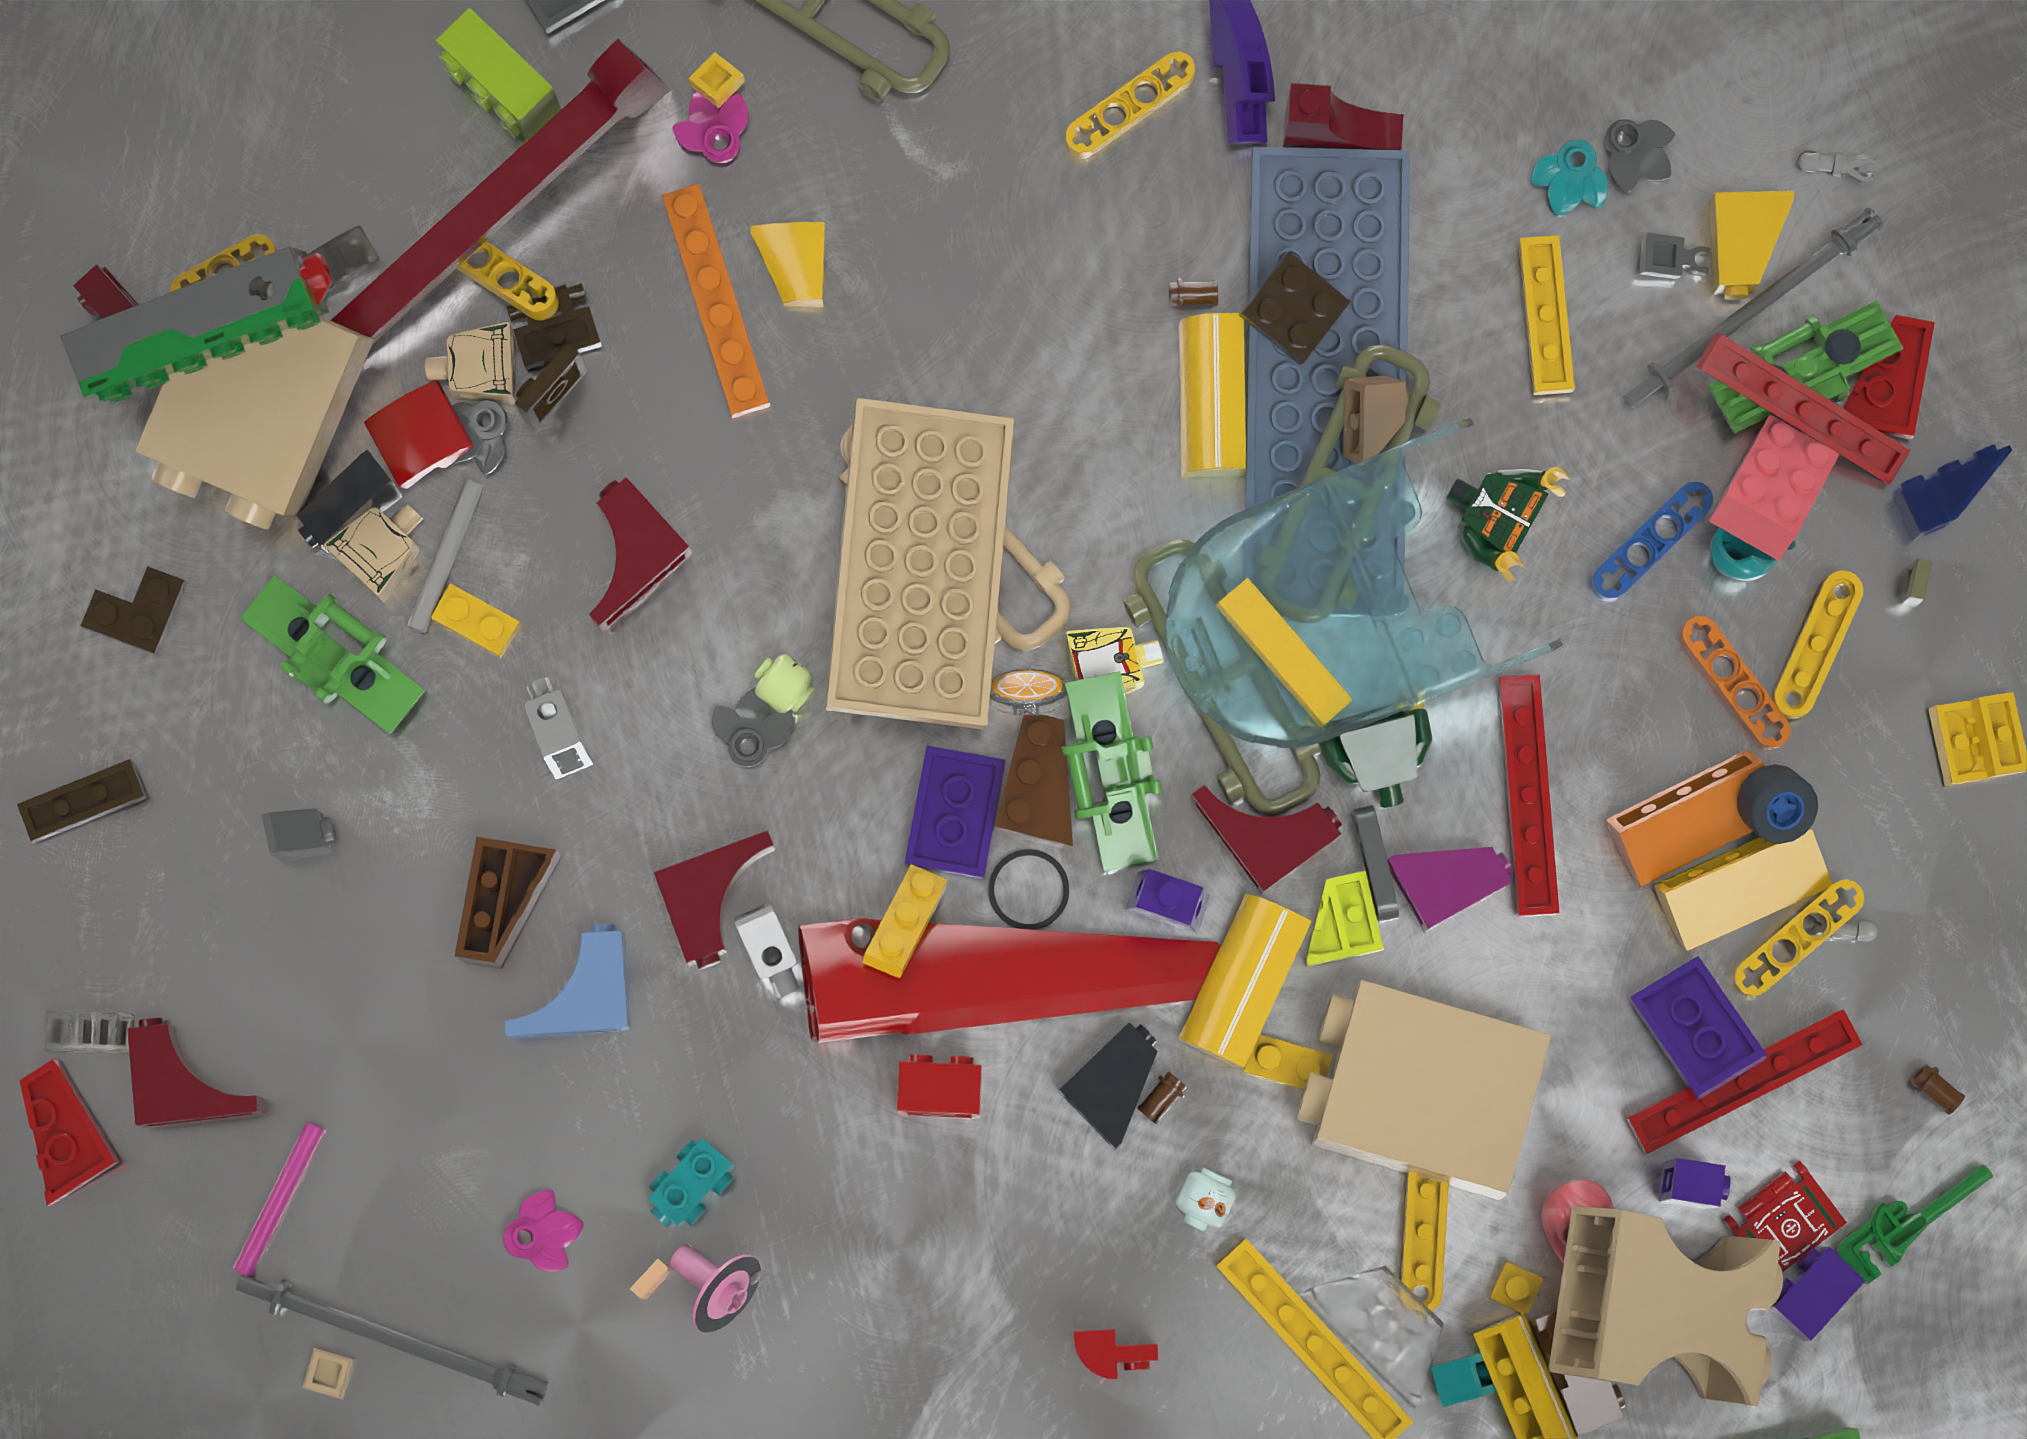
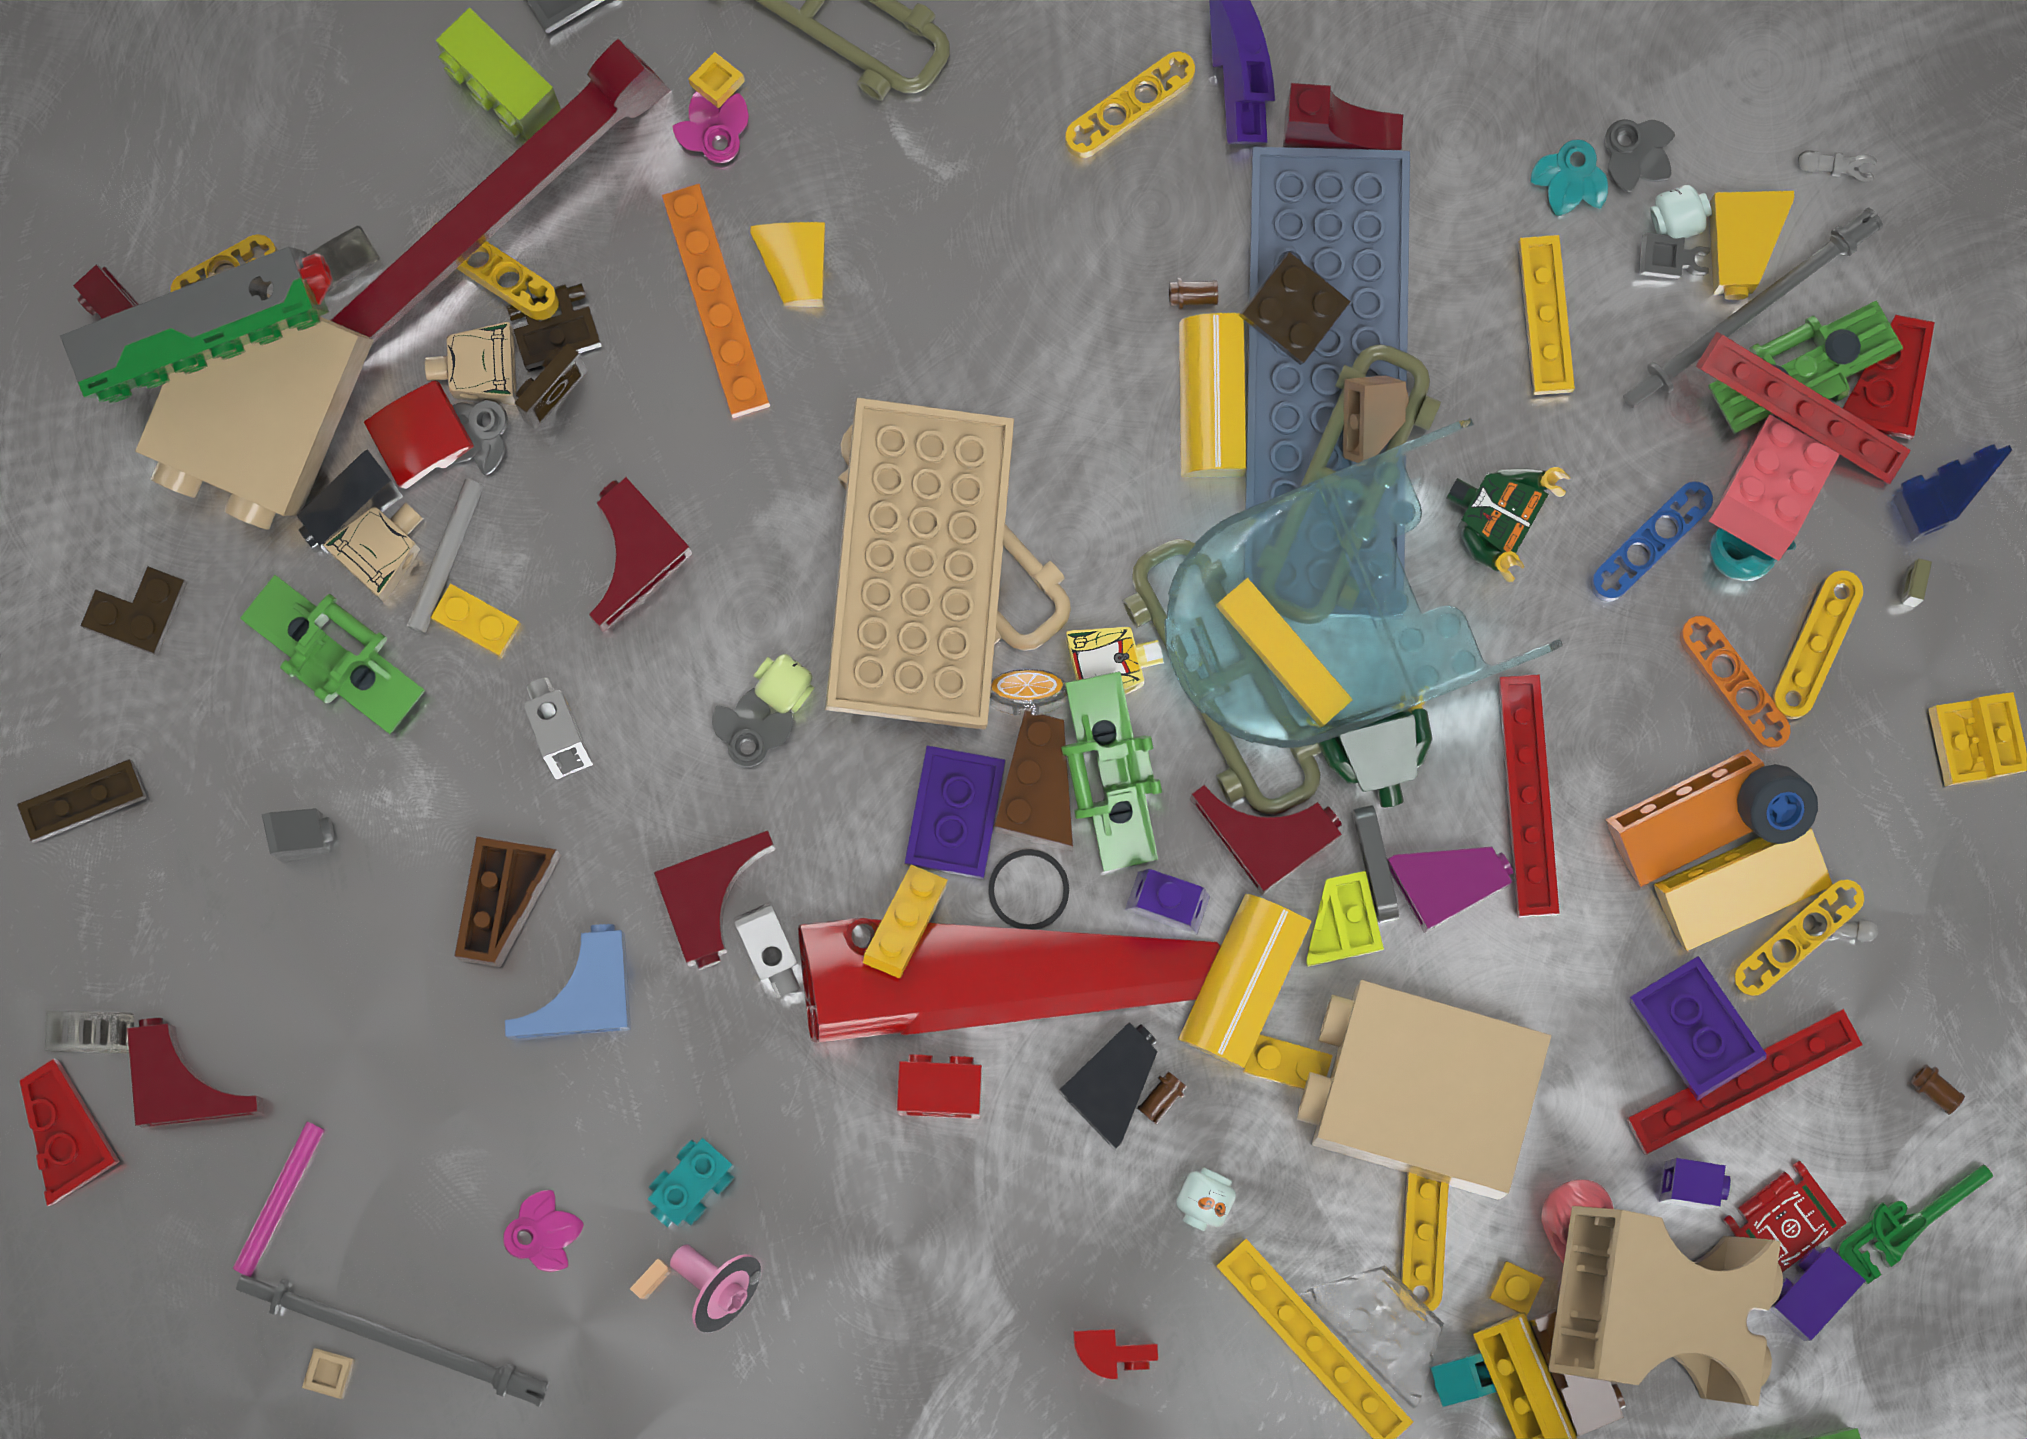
none -> light aqua head [1650,185,1712,239]

